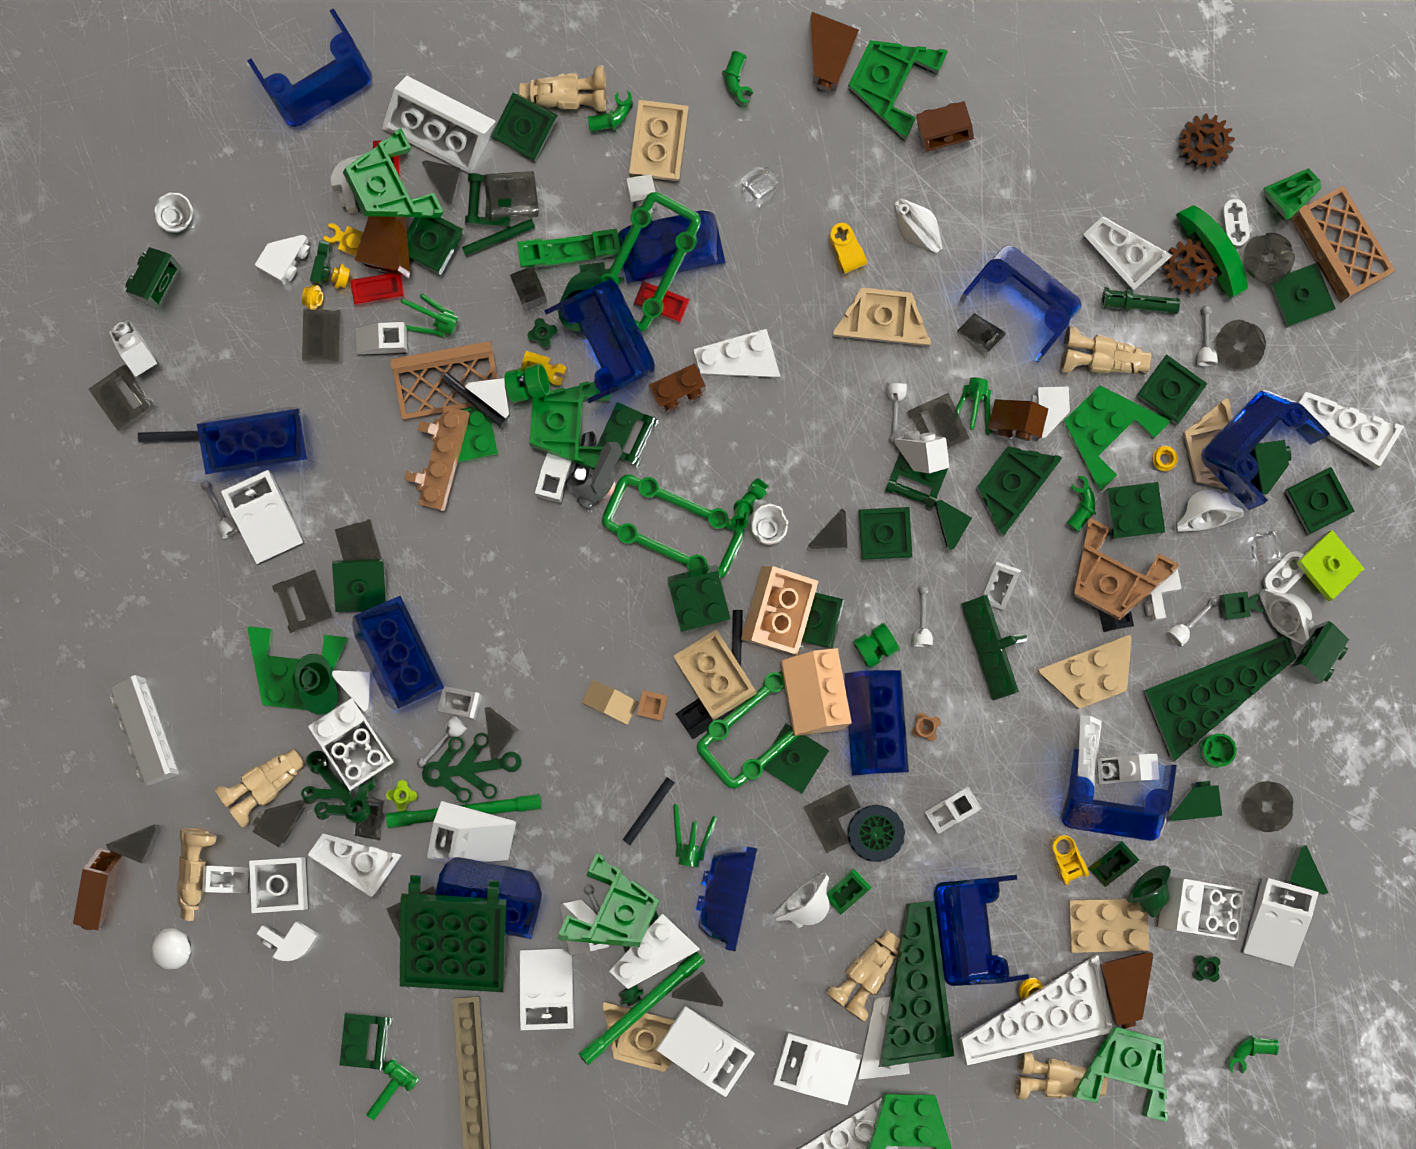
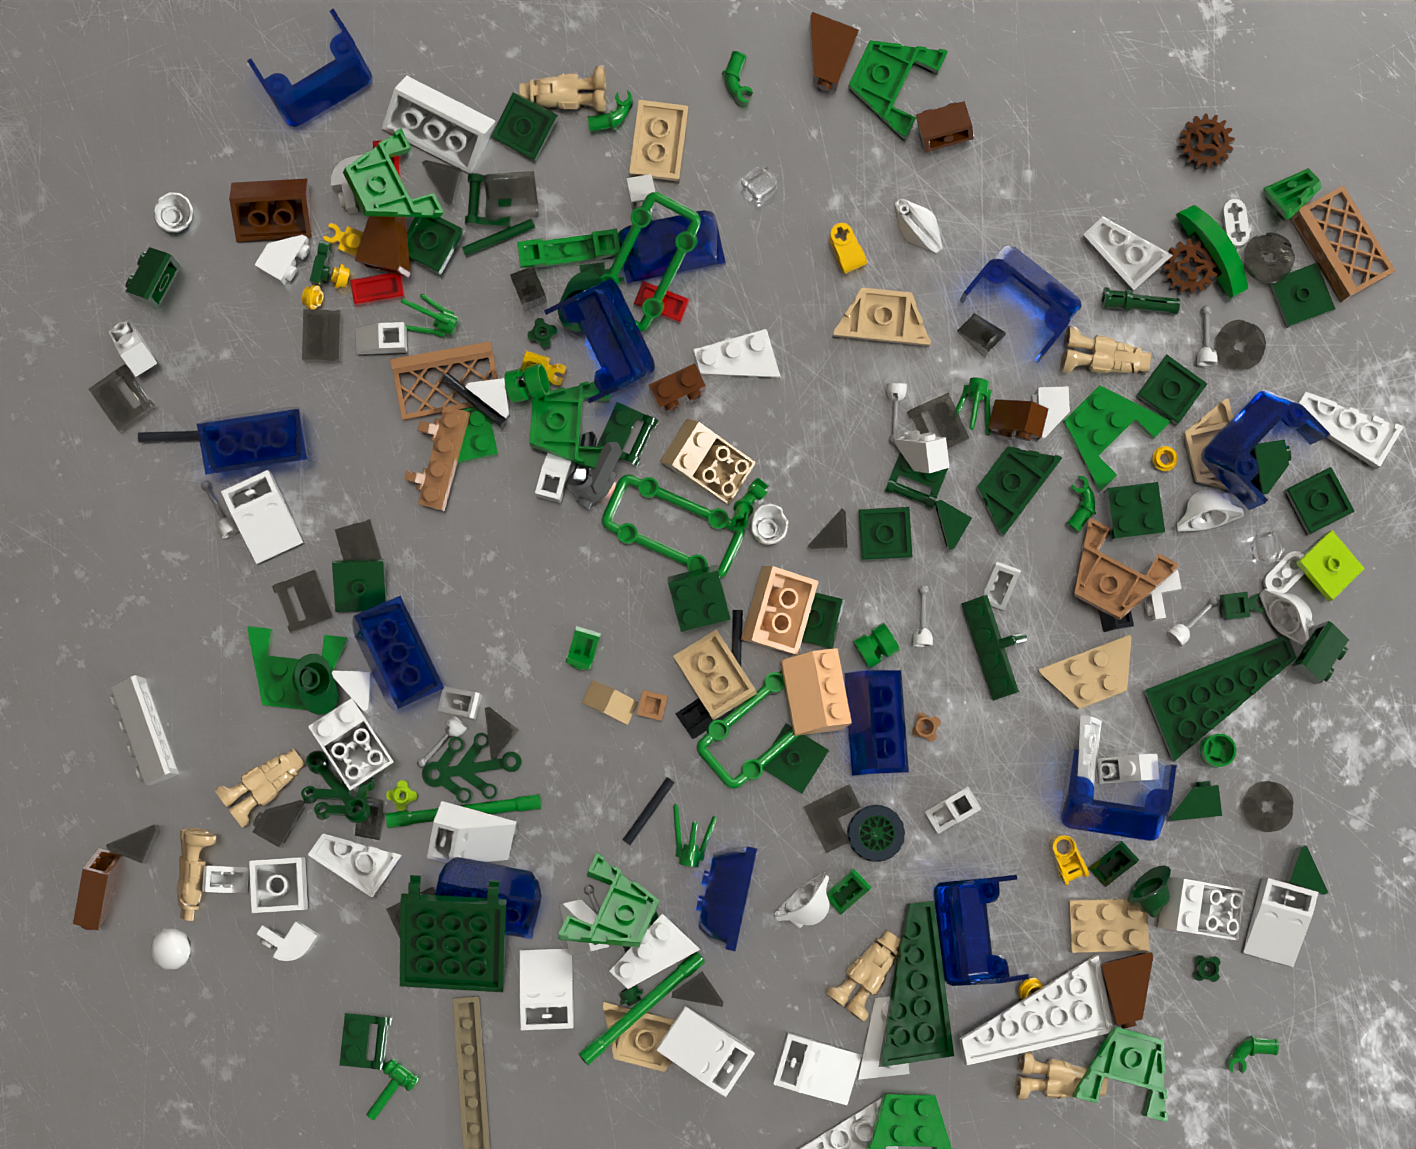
none -> reddish brown slope [229,178,312,242]
none -> green bracket [565,626,601,670]
none -> tan slope [660,419,756,505]

